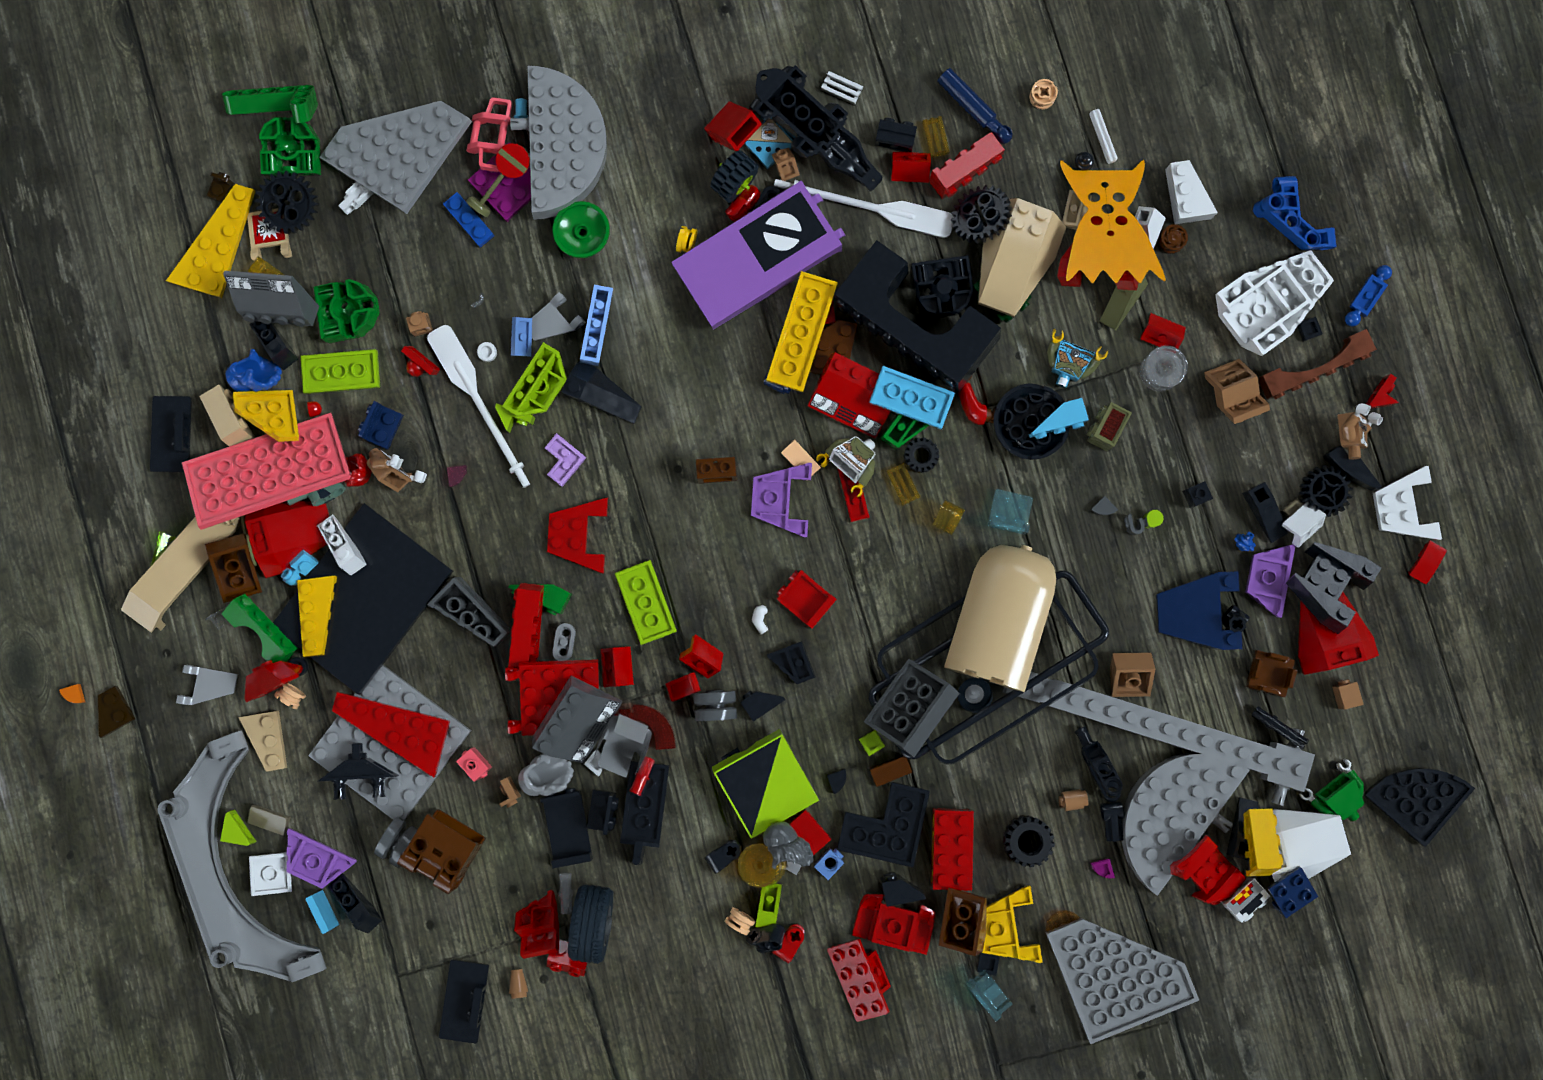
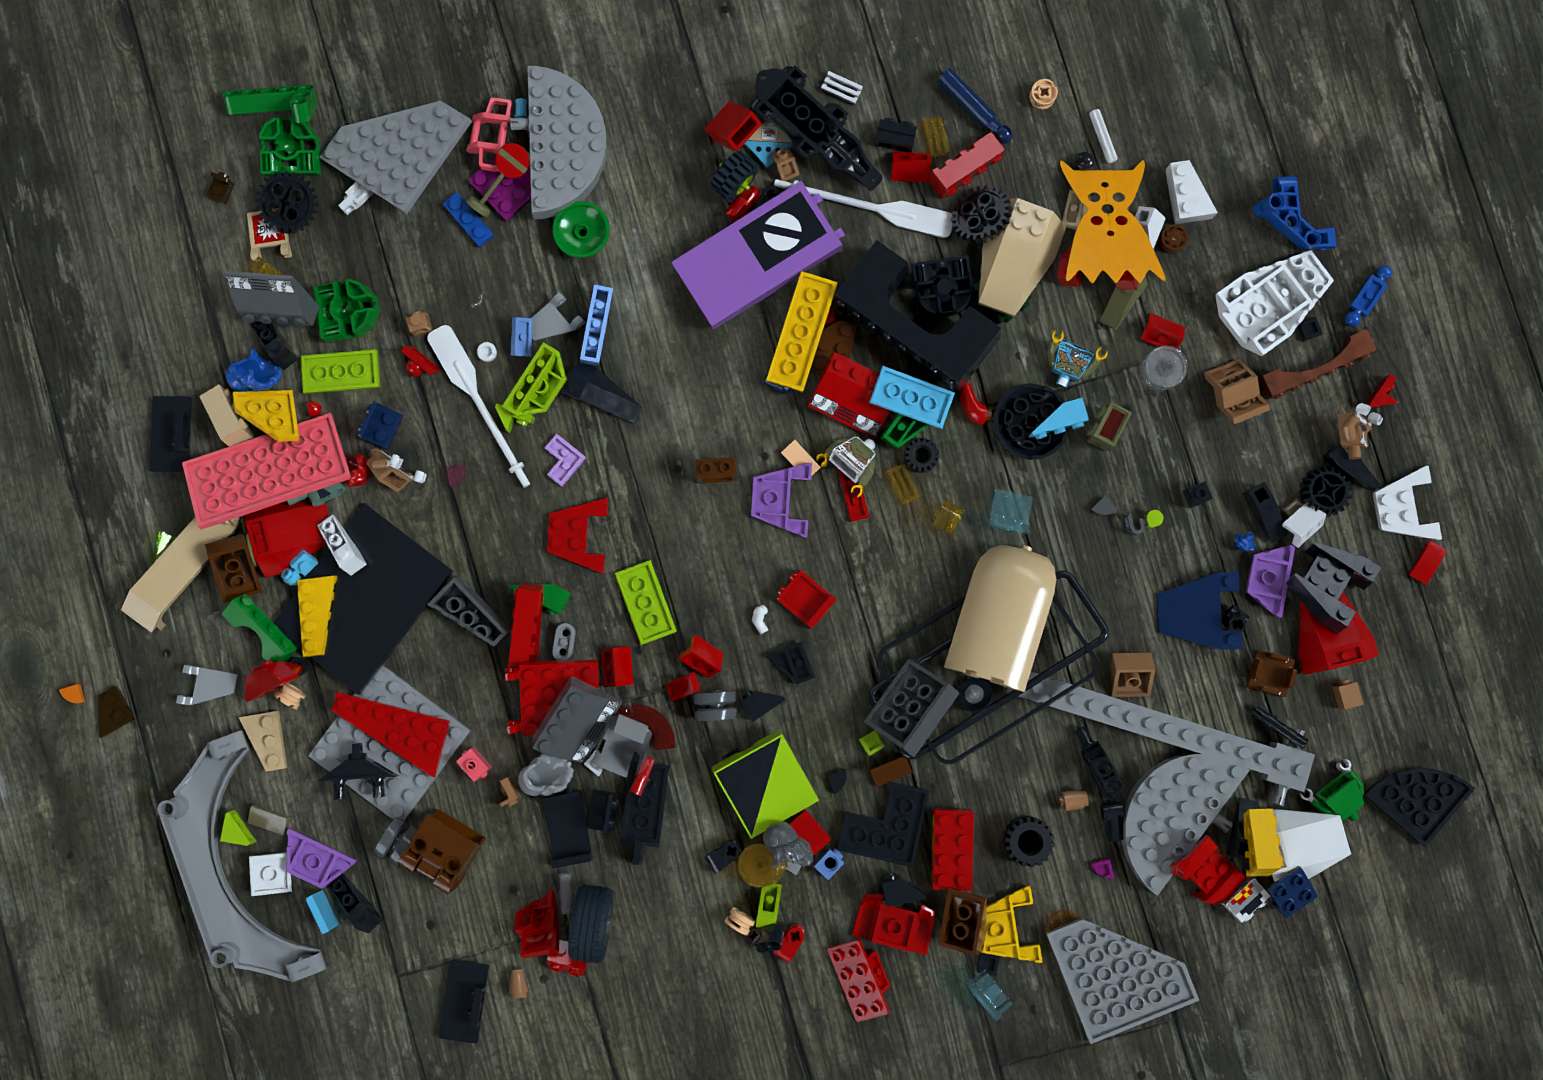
yellow wing [166,184,255,298] -> none
yellow wheel [676,226,698,253] -> none

